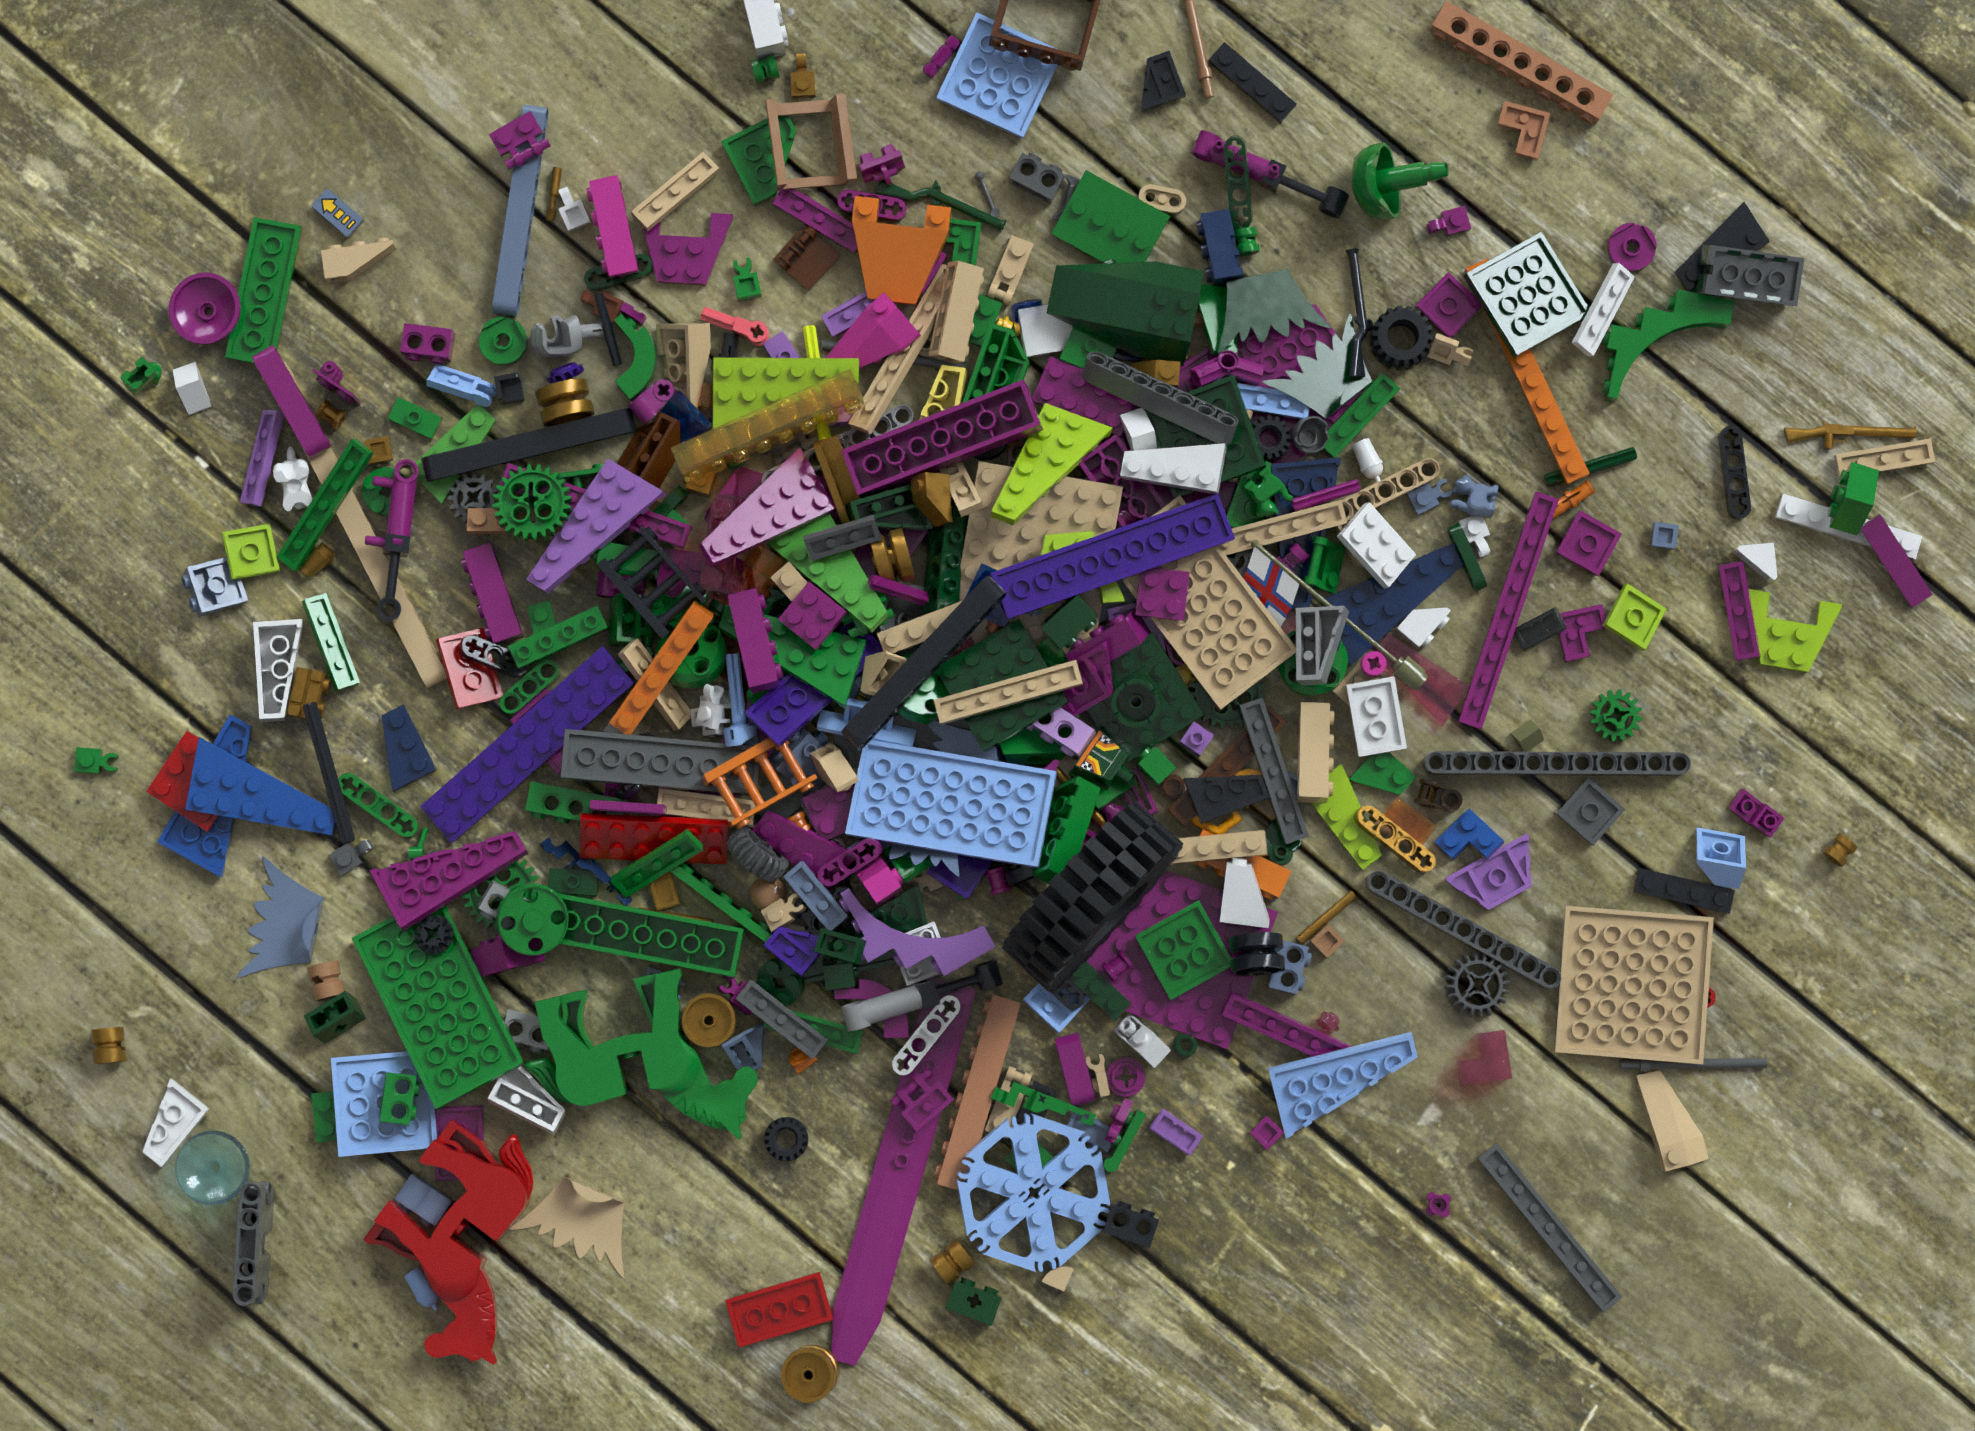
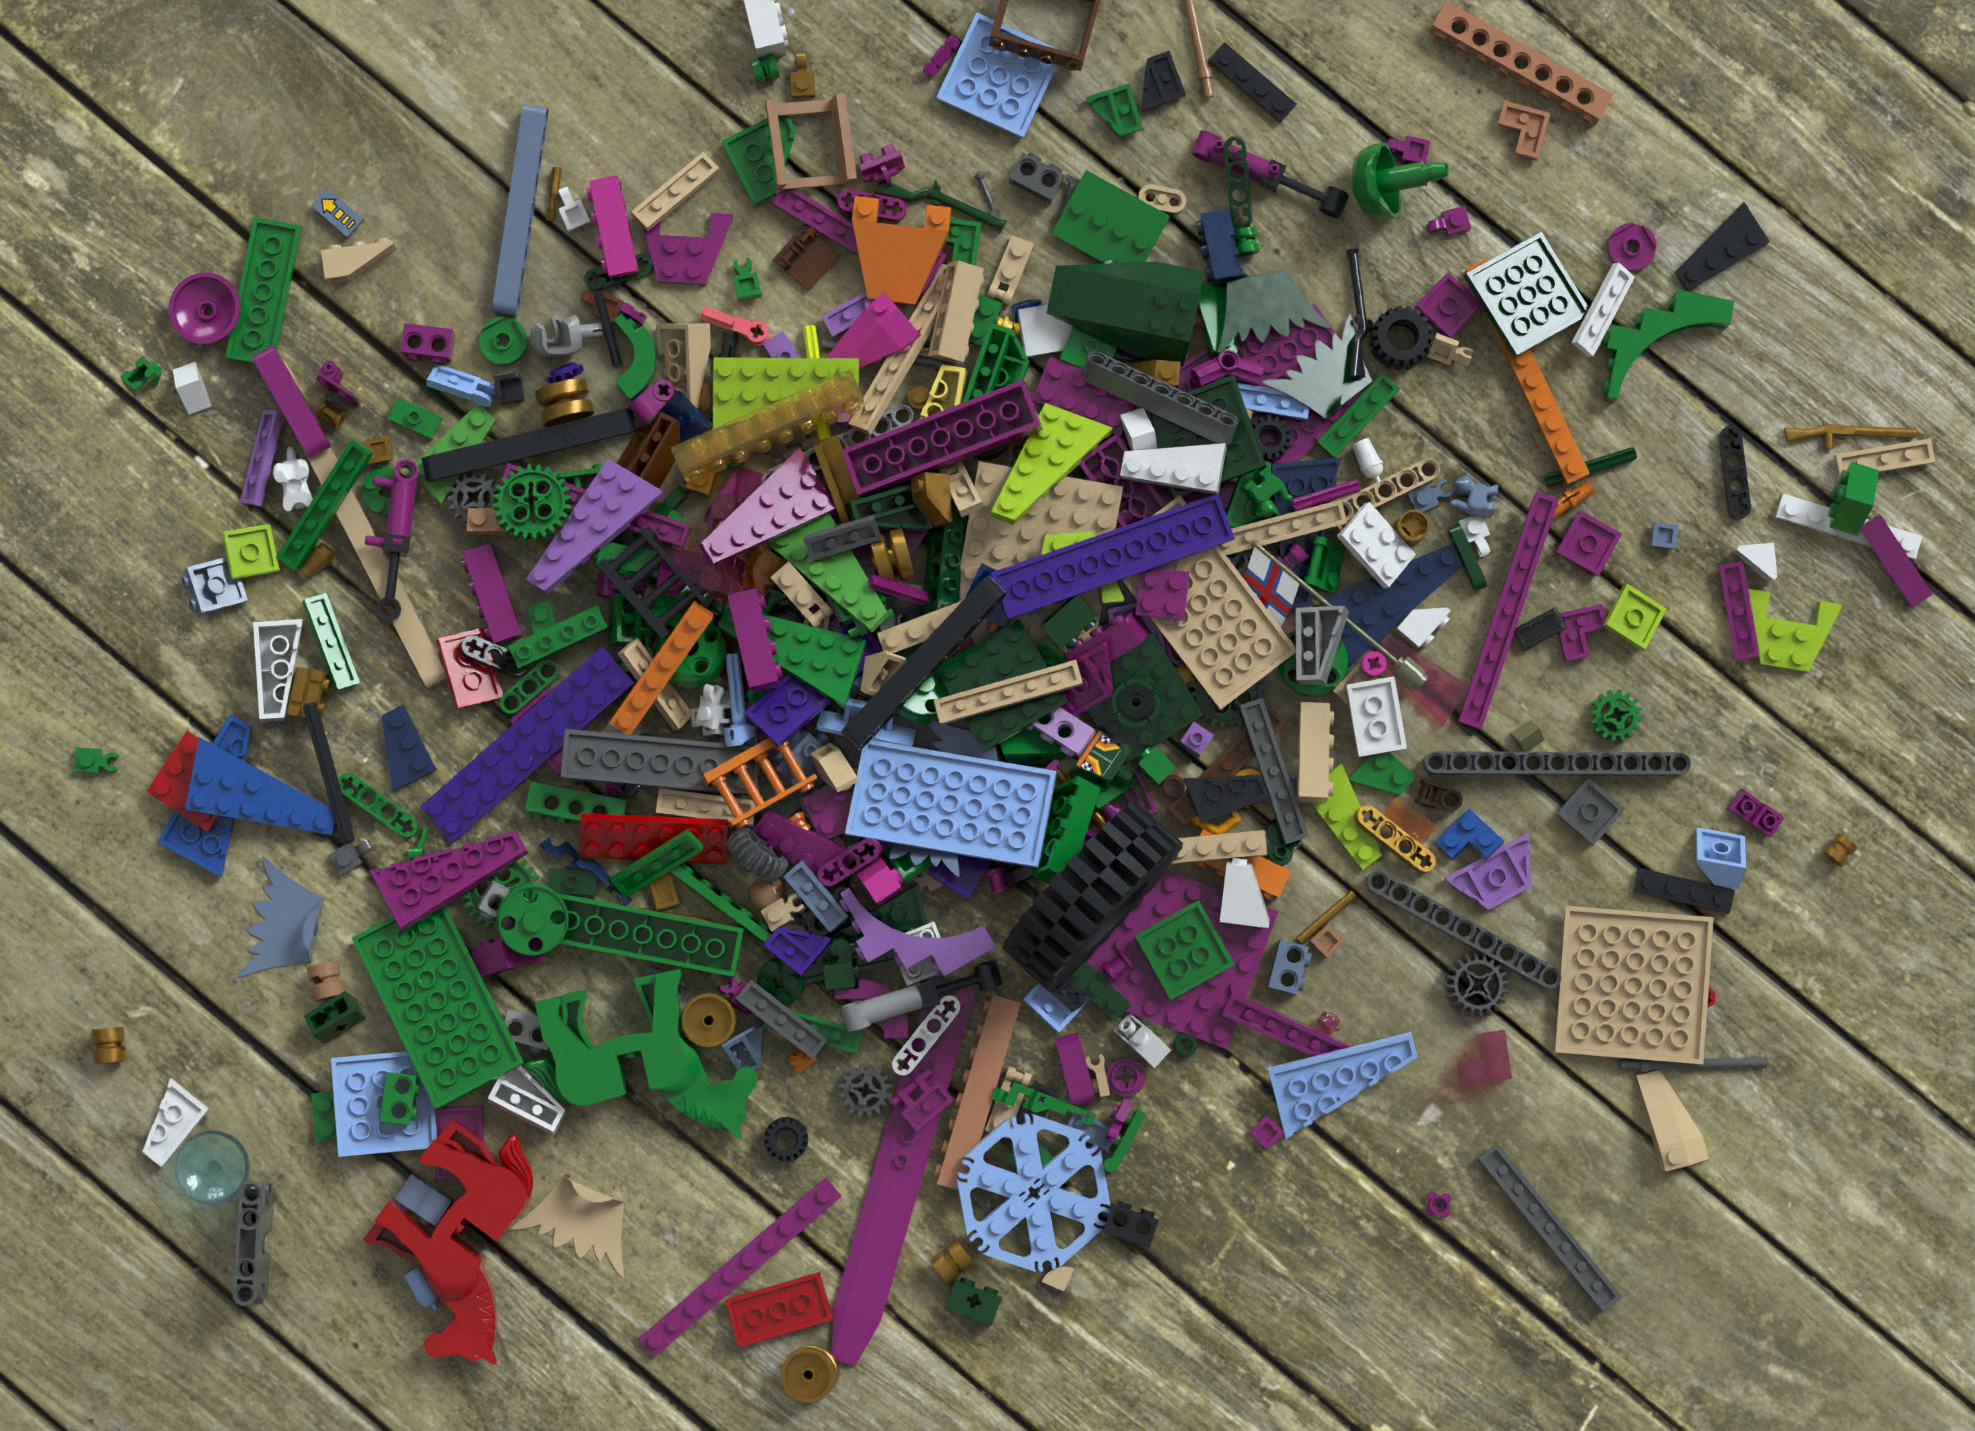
black gear [414,915,454,955] -> none
magenta plate [489,111,551,170] -> none
magenta tile [590,800,667,816] -> none
magenta plate [778,582,848,650] -> none
dark green slope [814,928,867,965] -> none
medium lavender plate [1149,1108,1203,1156] -> none
black wheel [1229,932,1285,976] -> none
dark grey hair [1292,416,1329,454] -> none
dark grey piece [1696,245,1804,306] -> none
none -> magenta plate [638,1177,842,1357]
none -> dark grey gear [839,1064,892,1117]
none -> pearl gold plate [908,385,930,410]
none -> green wing [1086,83,1144,137]
none -> magenta plate [1387,135,1430,164]
none -> pearl gold wheel [1395,510,1430,545]

